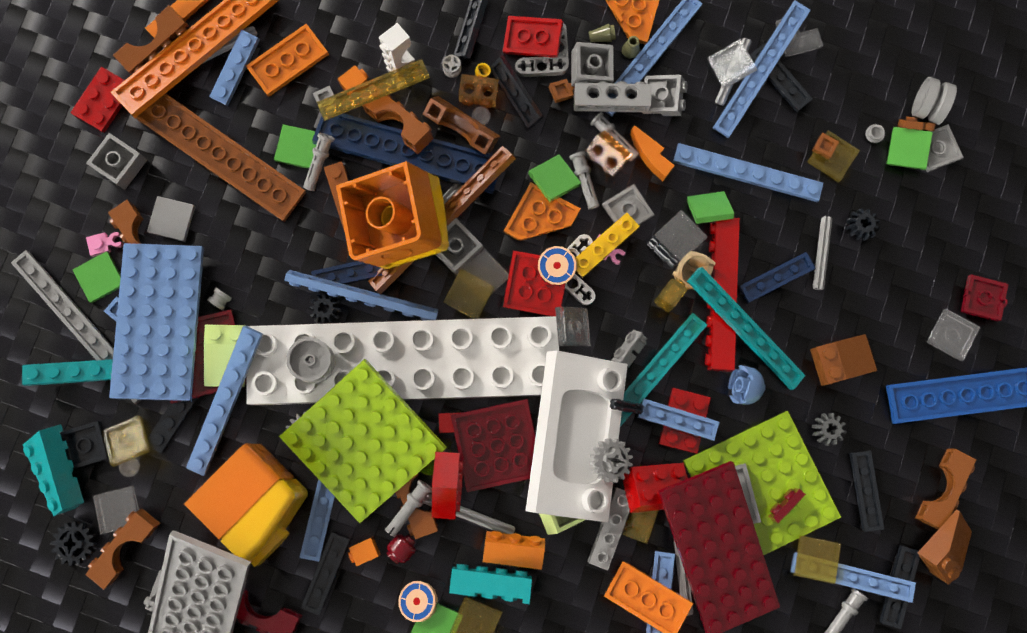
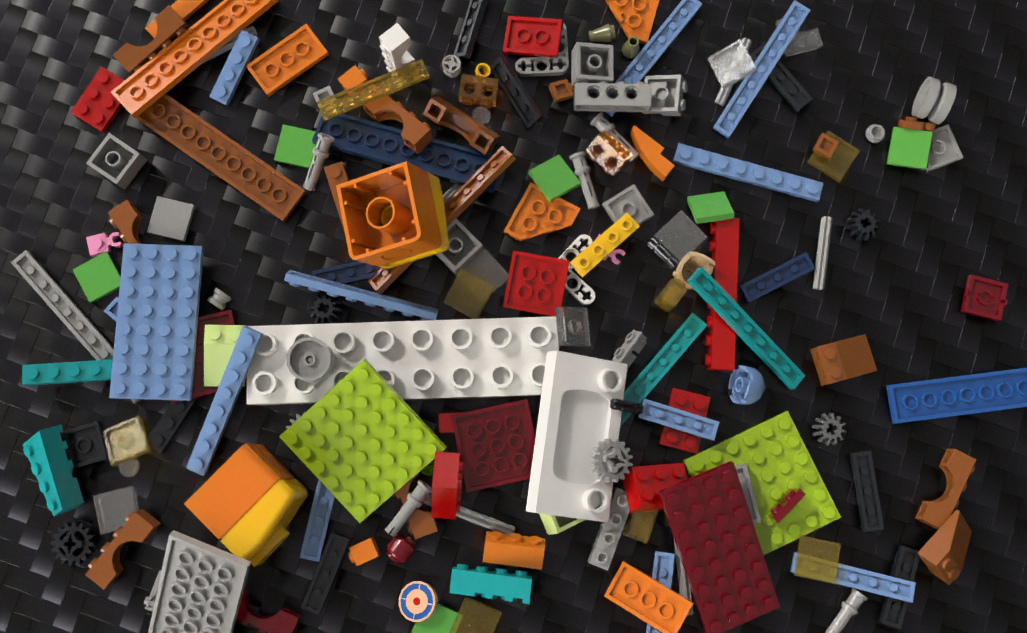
tile [538,246,577,285] -> none
clear tile [927,309,980,361] -> none

